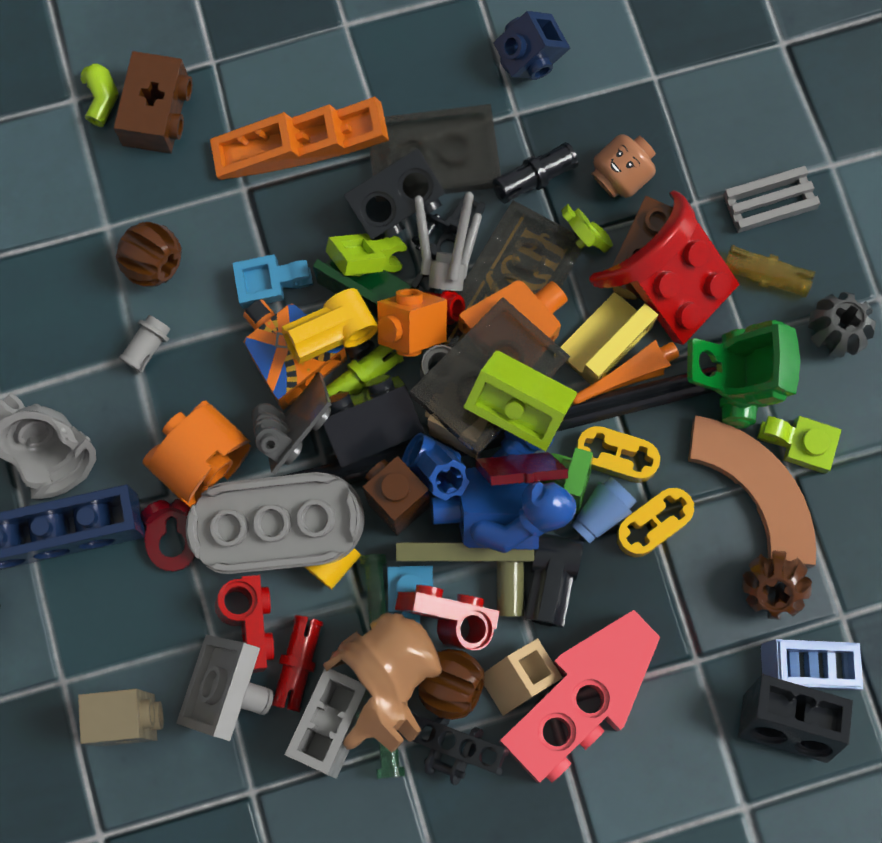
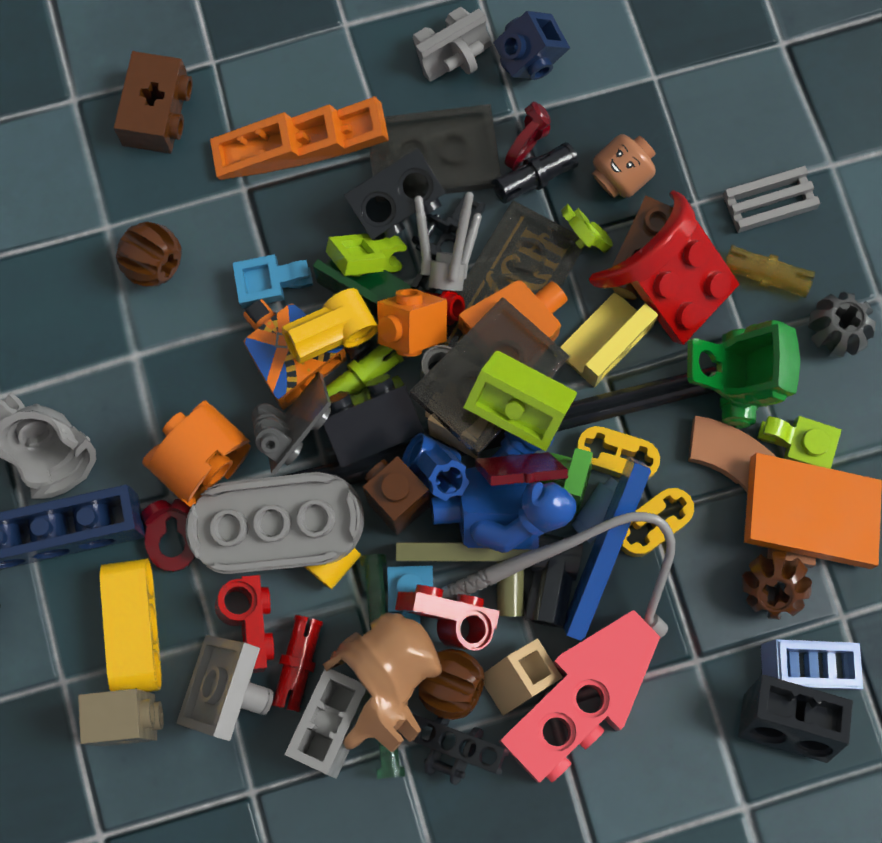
lime arm [80,64,119,127] -> none
light grey pin [118,315,171,373] -> none
orange piece [573,339,679,404] -> none
none -> yellow beam [100,559,162,692]
none -> light grey hips [412,7,492,82]
none -> light grey piece [442,512,675,638]
none -> dark red piece [504,102,551,170]
none -> blue tile [563,457,651,641]
none -> orange tile [744,453,882,569]

